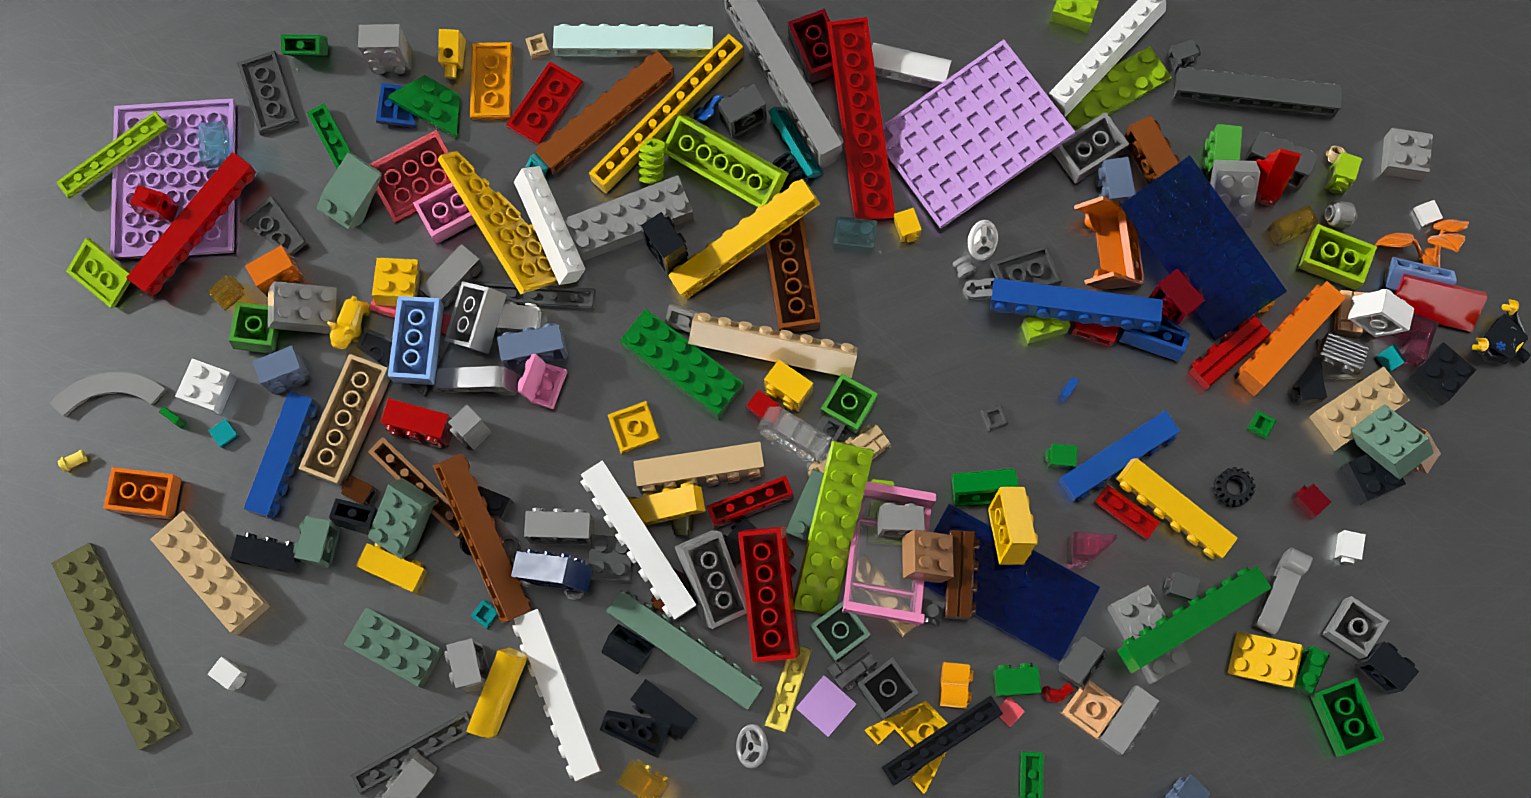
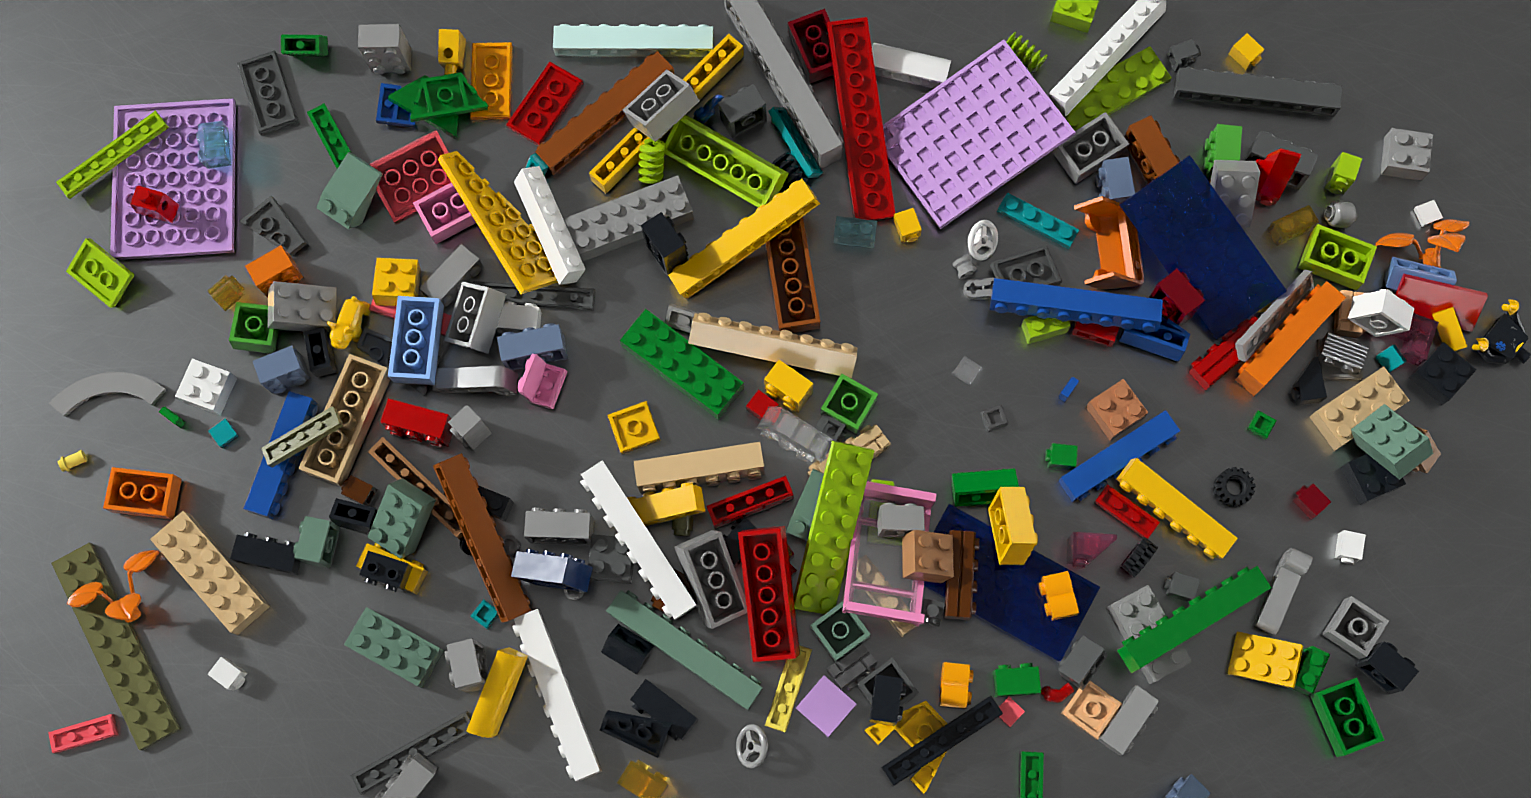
red brick [126,152,257,298] -> none
tan tile [525,33,551,59] -> none
tan plate [1326,146,1346,163] -> none
none -> coral tile [48,714,118,754]
none -> orange plant [66,550,160,623]
none -> plate [261,406,344,468]
none -> black brick [303,327,337,377]
none -> black brick [359,551,413,592]
none -> green wing [410,73,488,122]
none -> light grey brick [623,69,700,142]
none -> black brick [869,674,906,726]
none -> clear tile [953,356,982,385]
none -> teal plate [997,192,1079,249]
none -> lime piece [1006,31,1048,73]
none -> light orange brick [1039,571,1079,621]
none -> nougat brick [1086,379,1148,441]
none -> black tyre [1120,537,1158,577]
none -> yellow brick [1229,33,1264,70]
none -> light grey plate [1235,270,1315,362]
none -> yellow tile [1432,307,1467,351]

